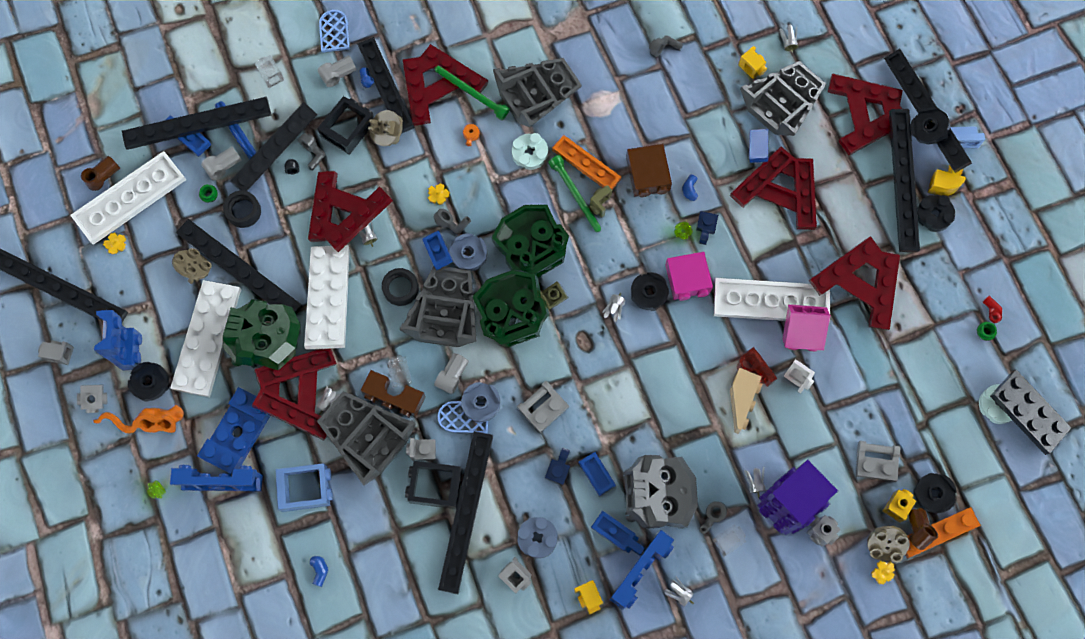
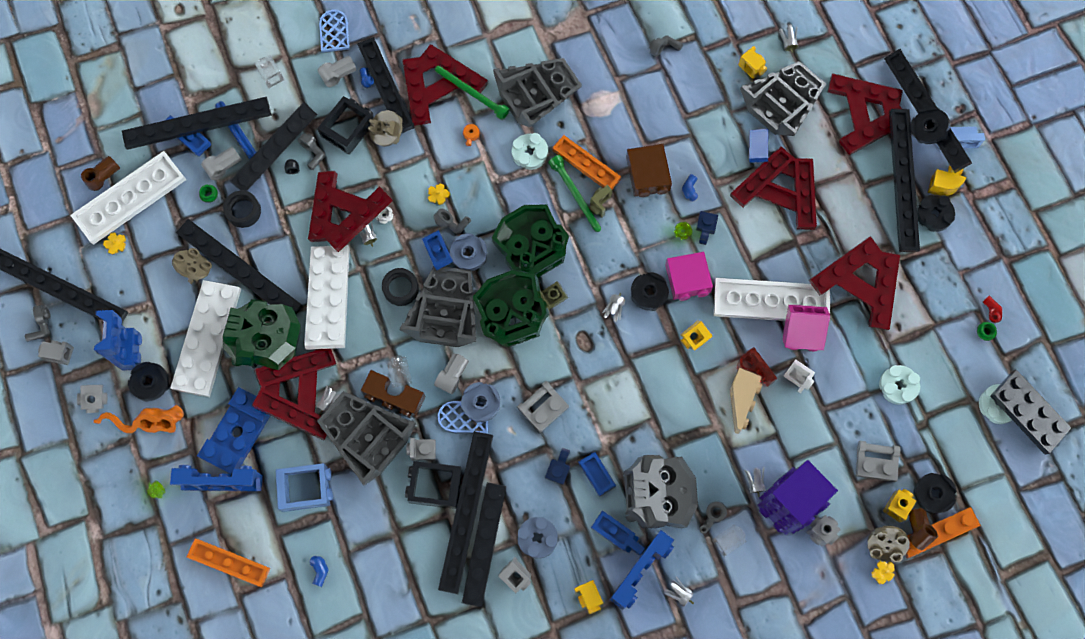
none -> dark grey plate [25,305,51,342]
none -> orange plate [186,538,271,587]
none -> white plate [375,207,393,224]
none -> black plate [462,482,507,608]
none -> yellow brick [680,320,713,351]
none -> light aqua plate [879,365,920,405]

